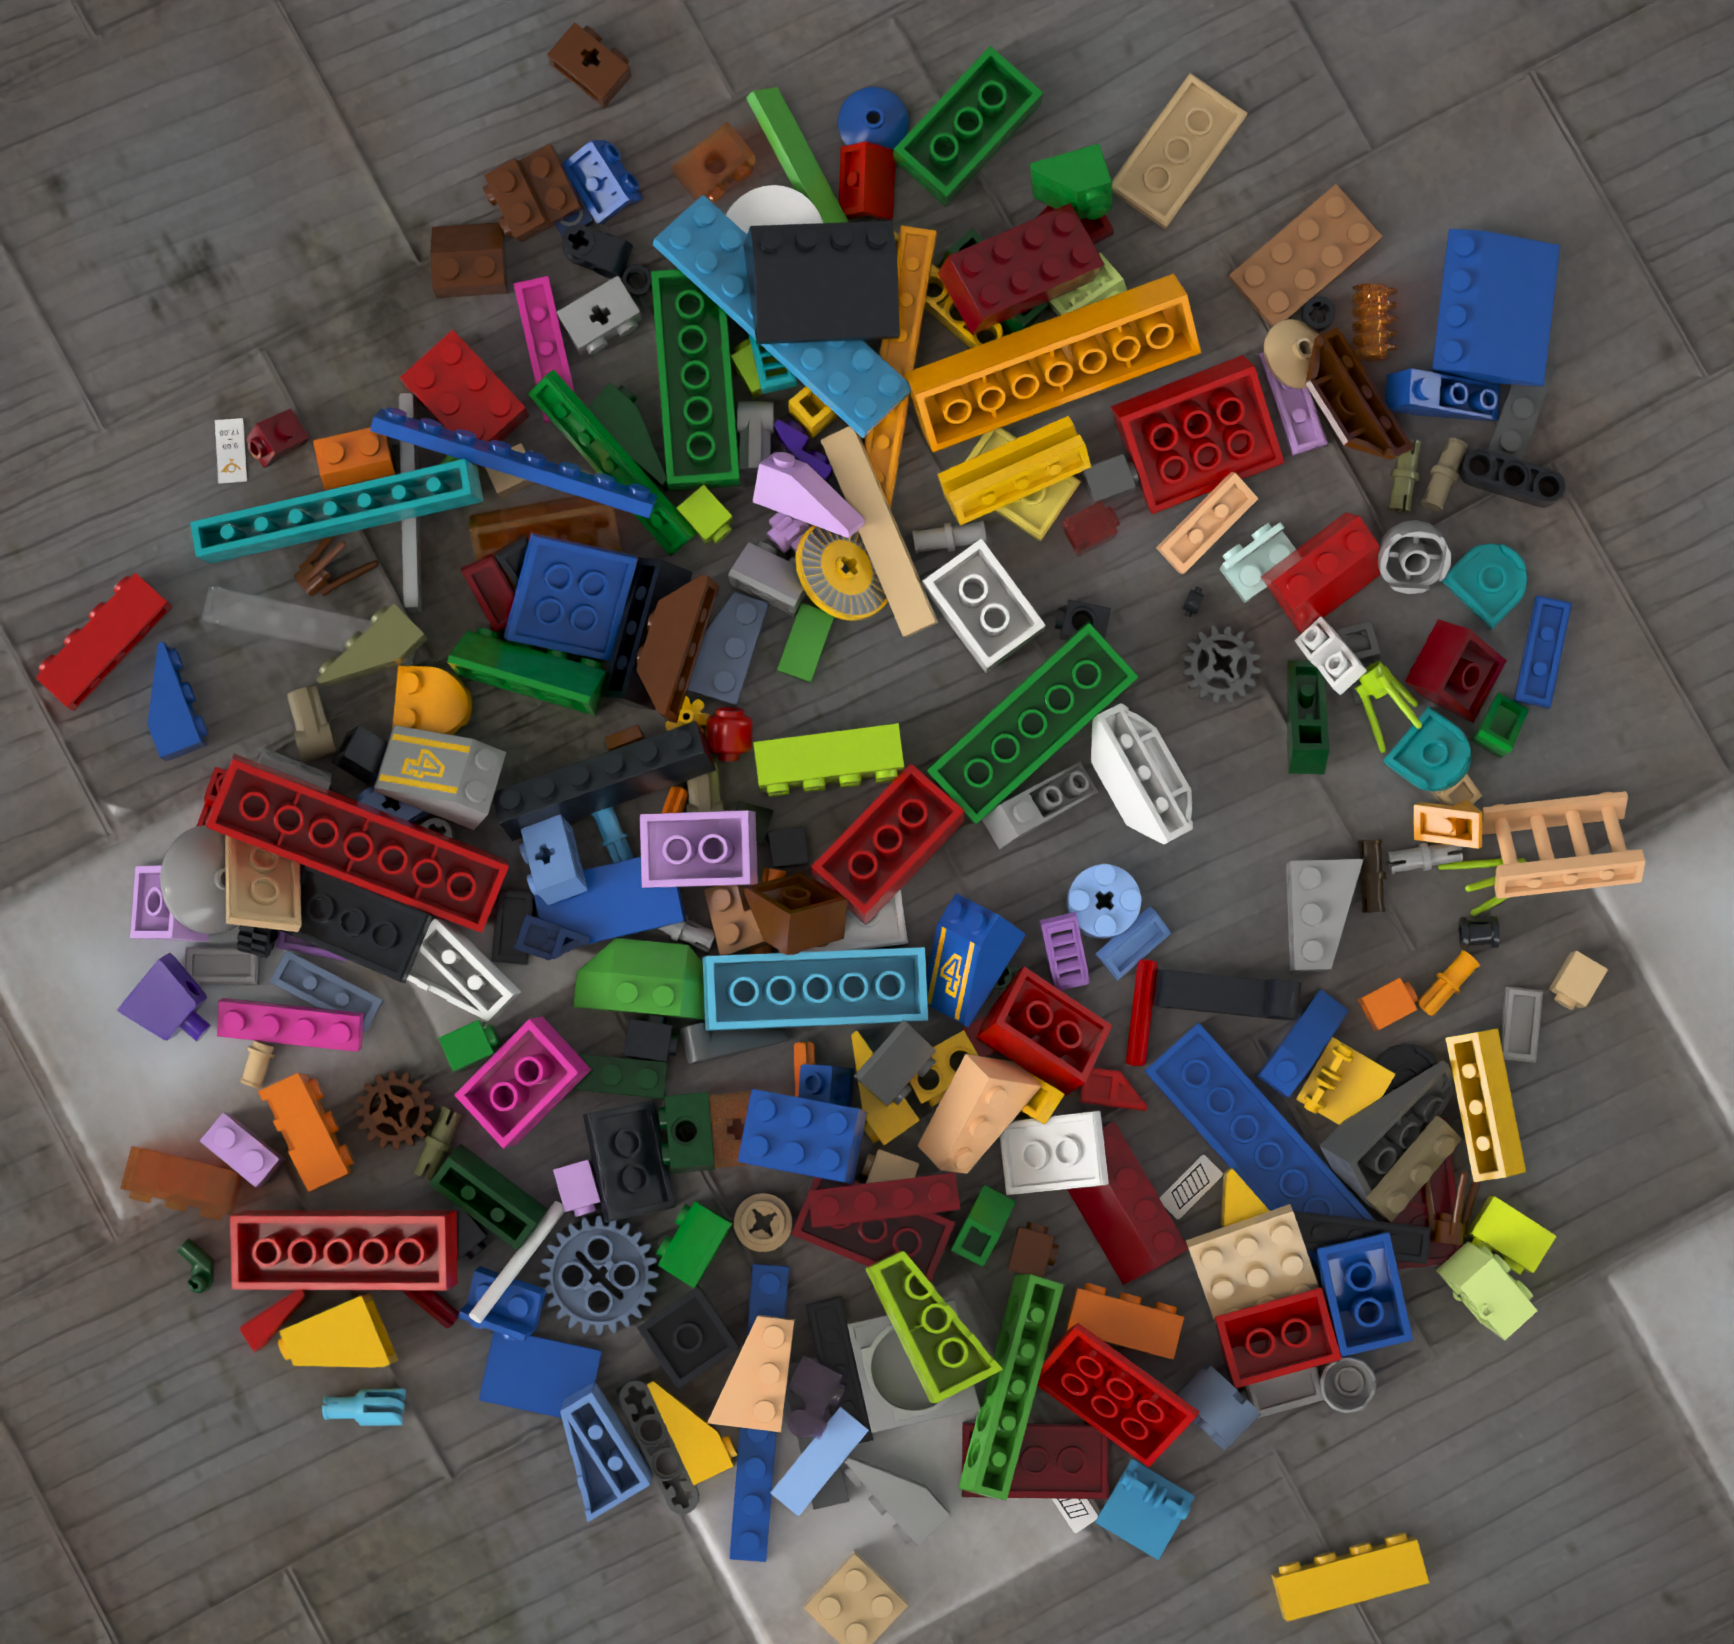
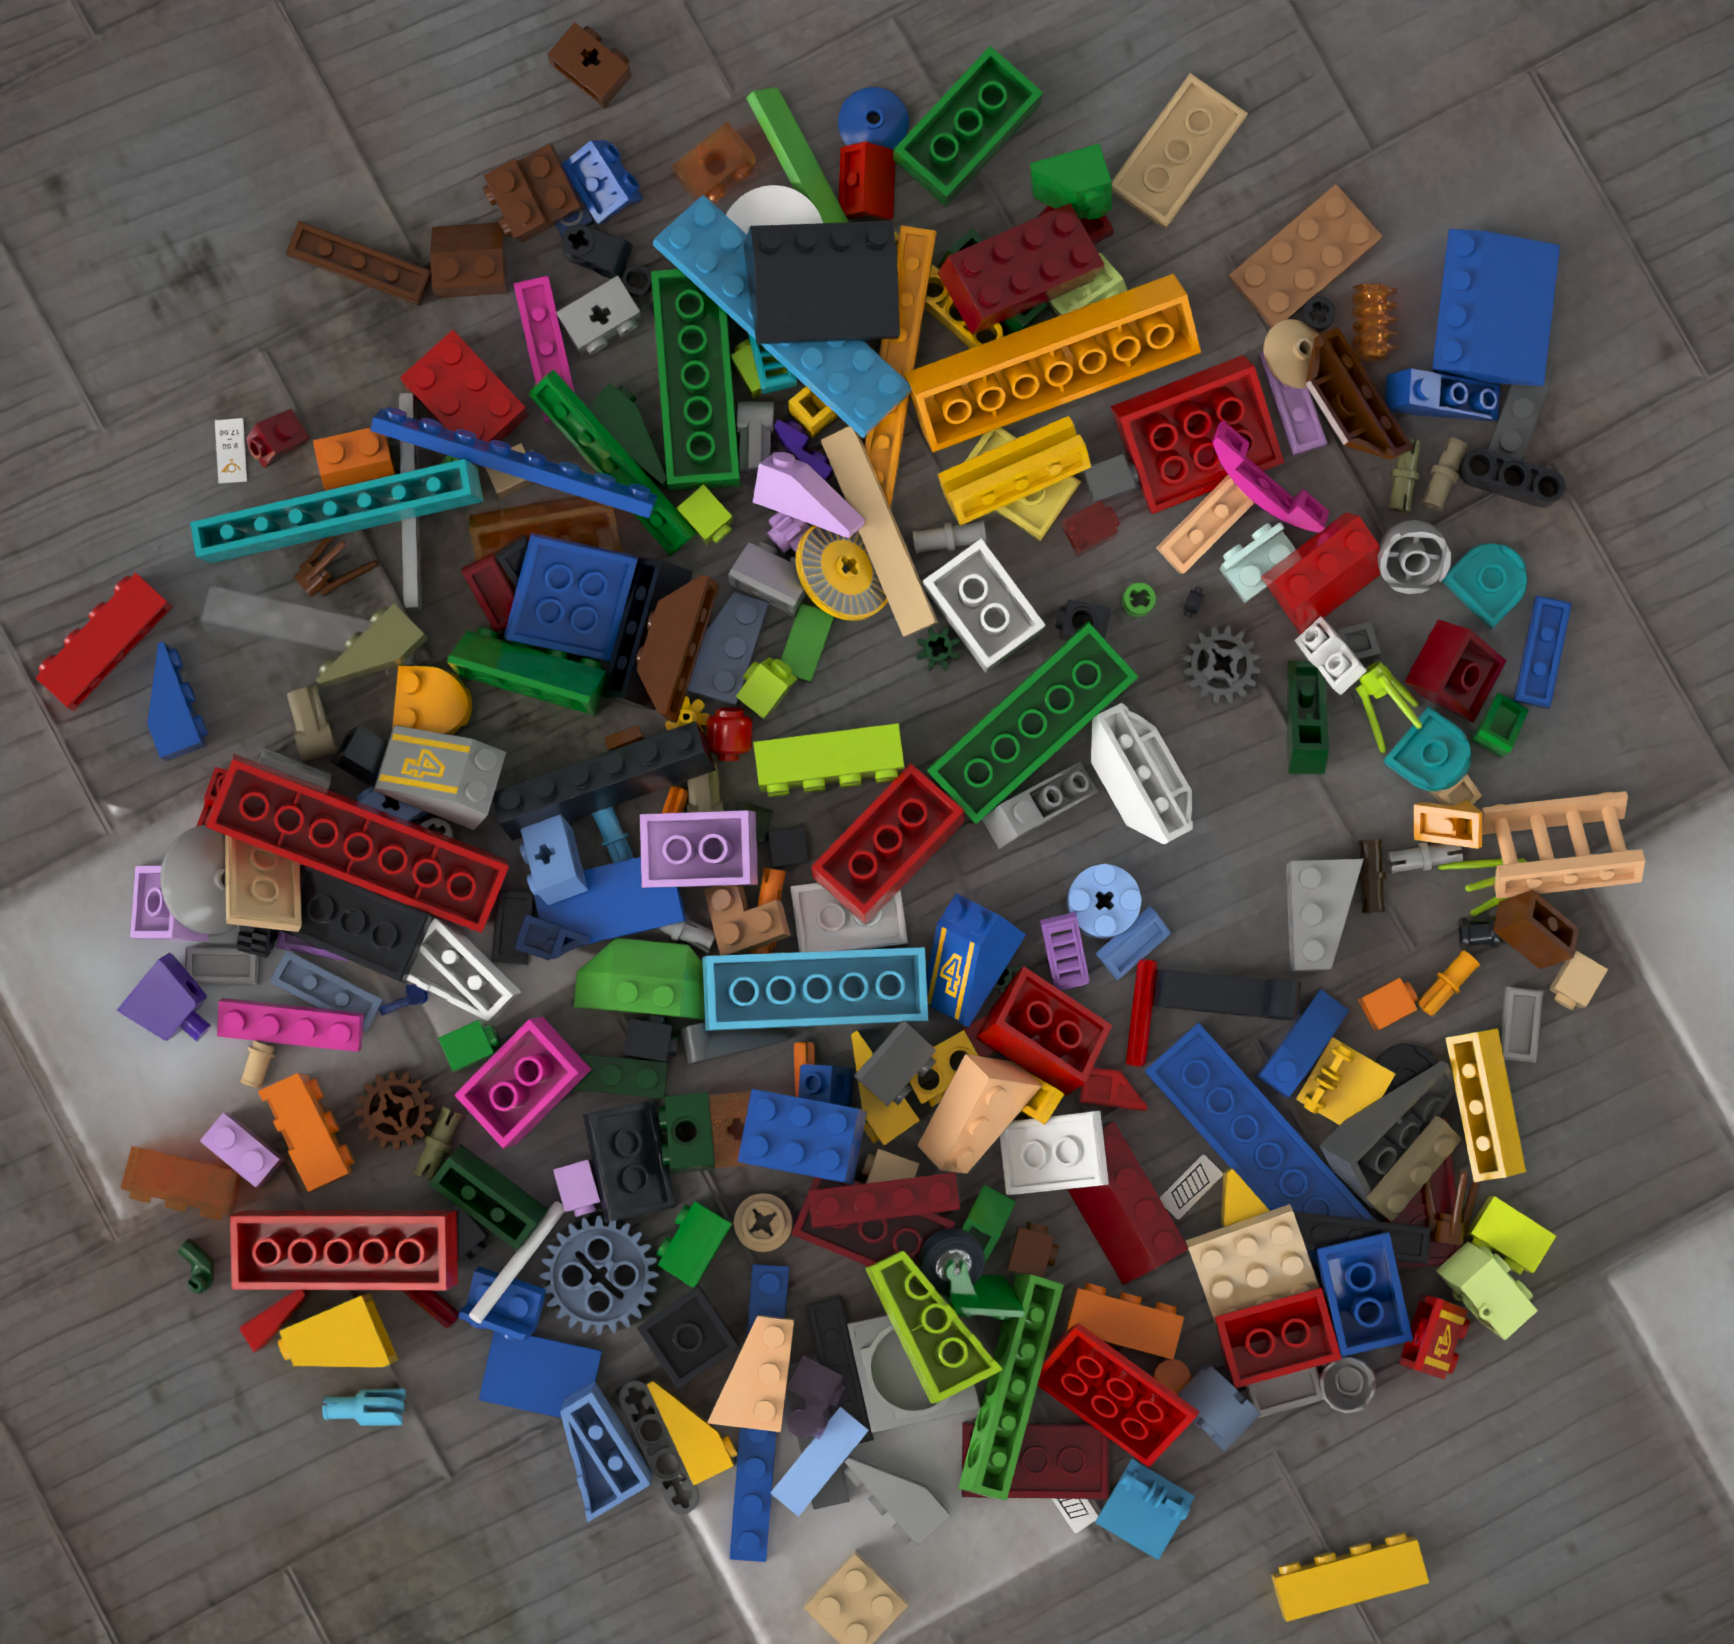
reddish brown slope [744,872,848,955] -> none
none -> reddish brown tile [286,221,432,306]
none -> clear blue hand [379,984,428,1016]
none -> lime brick [735,657,797,719]
none -> dark green gear [917,627,959,671]
none -> plate [917,1228,1025,1320]
none -> bright green bush [1121,583,1156,617]
none -> orange tile [1153,1359,1191,1395]
none -> dark pink slope [1213,421,1329,533]
none -> red slope [1398,1294,1470,1380]
none -> reddish brown brick [1493,890,1579,969]

